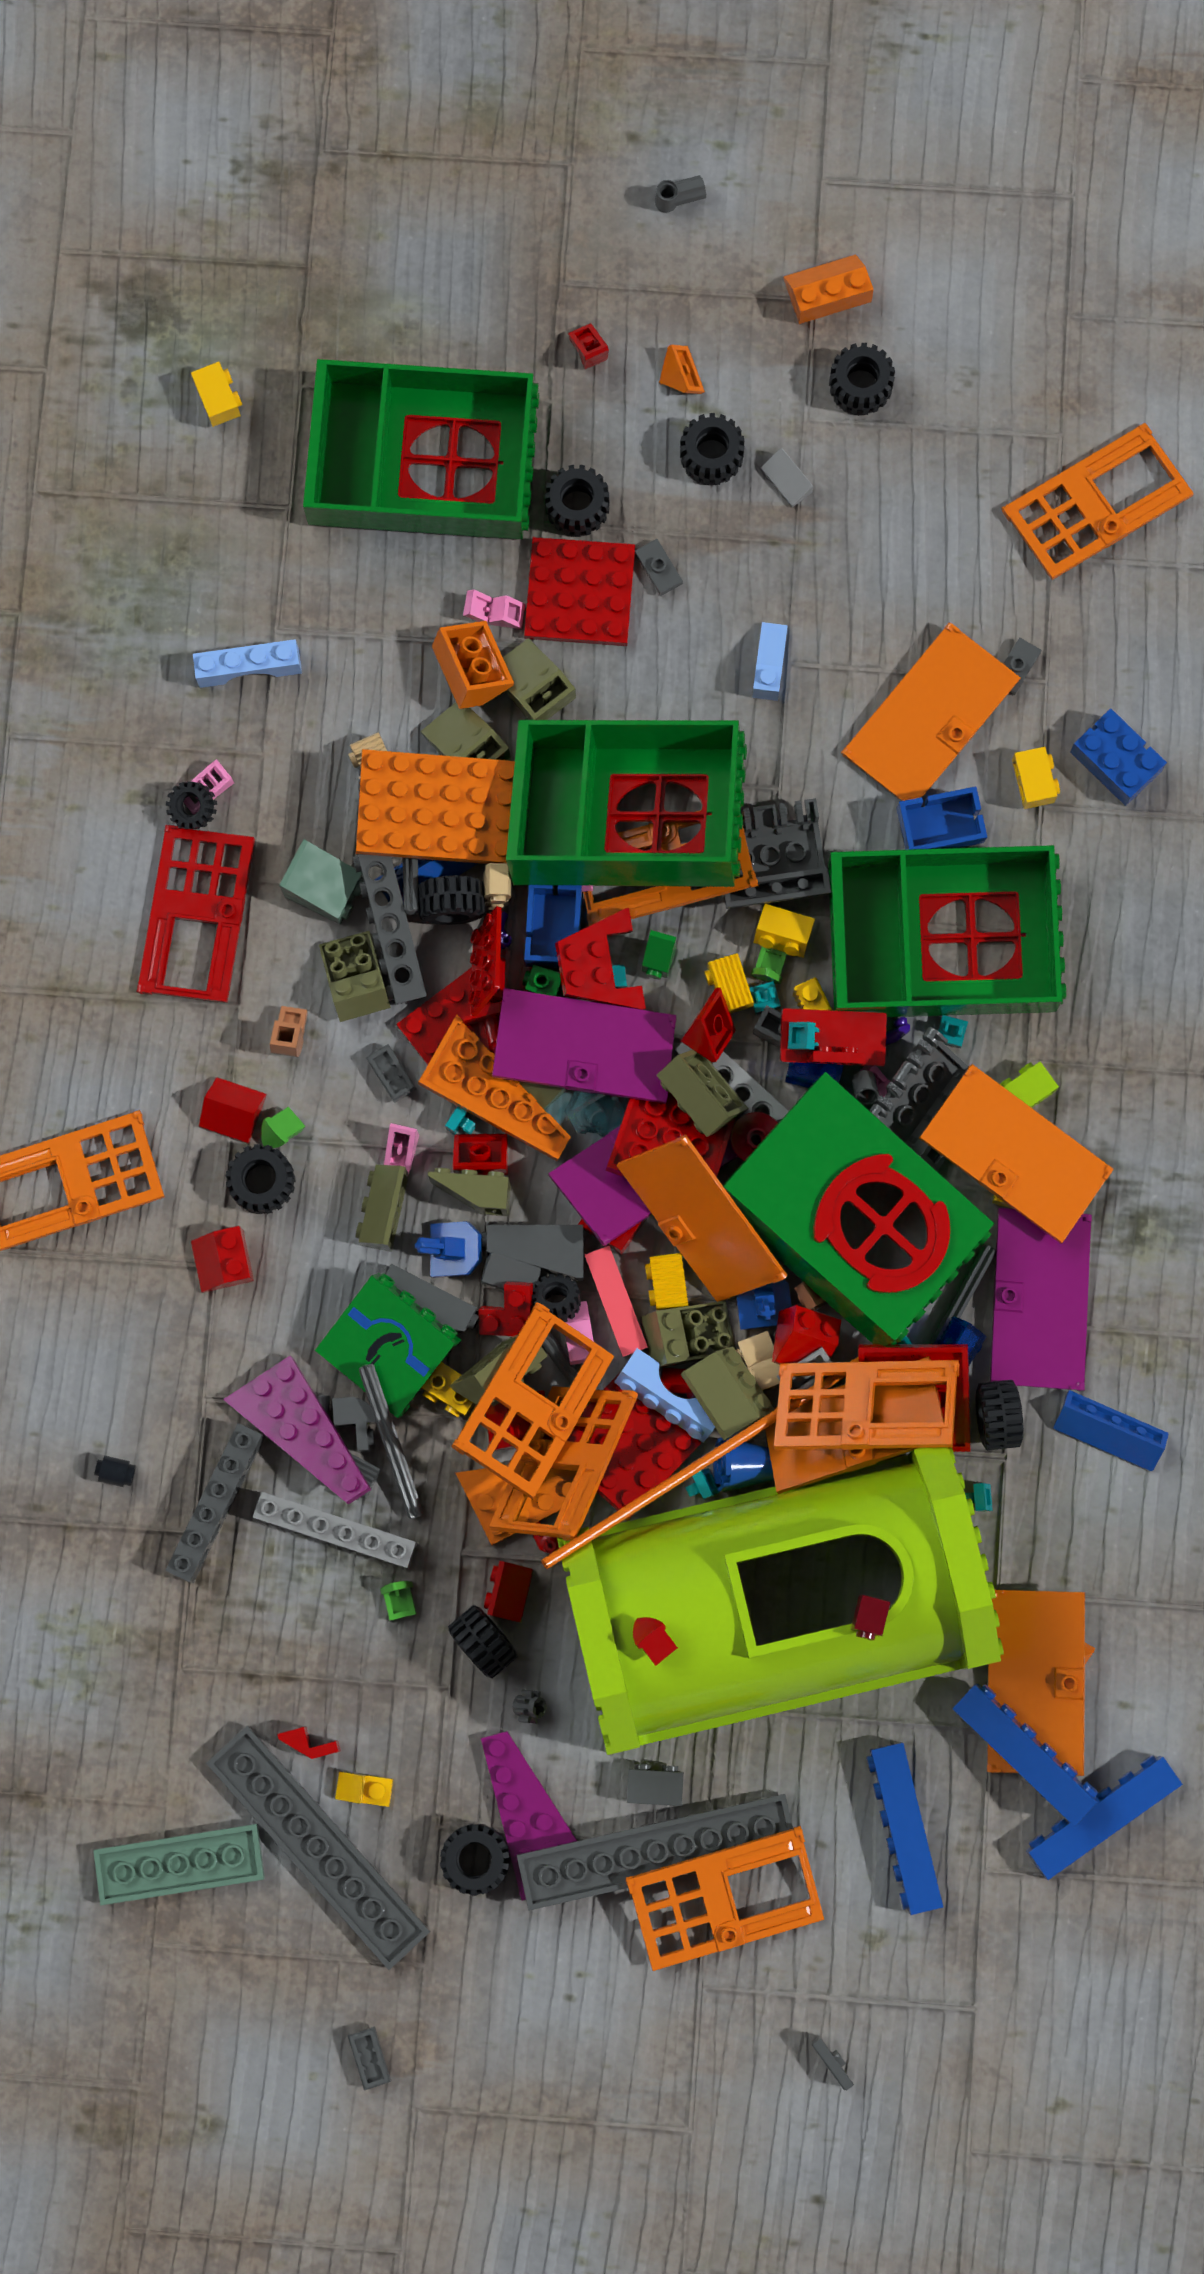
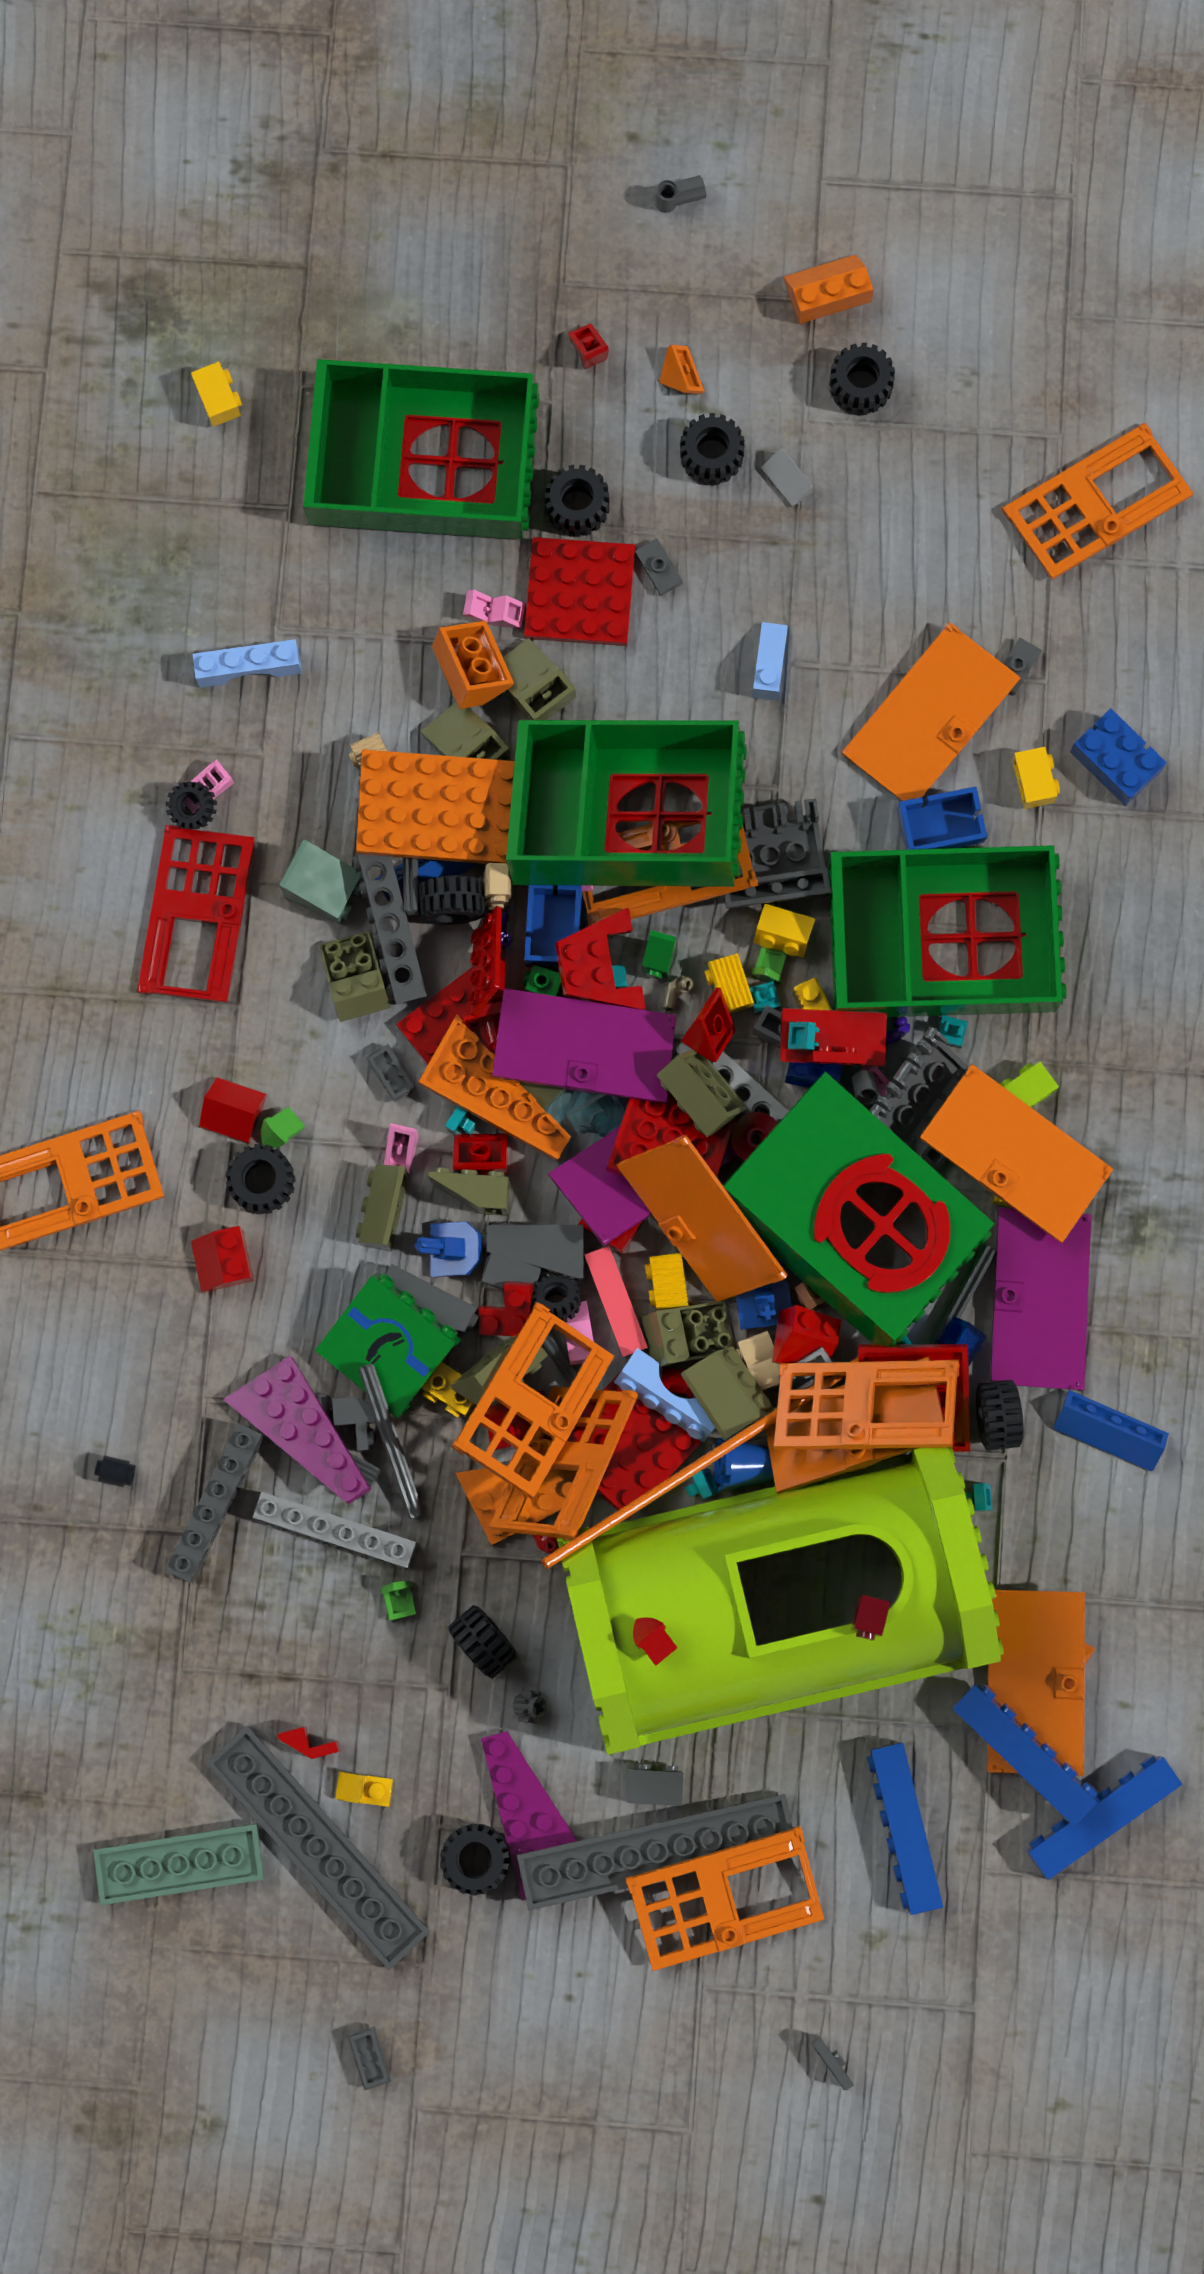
nougat brick [270,1006,308,1057] -> none
red slope [484,1561,533,1623] -> none
none -> dark tan arm [662,976,693,1010]

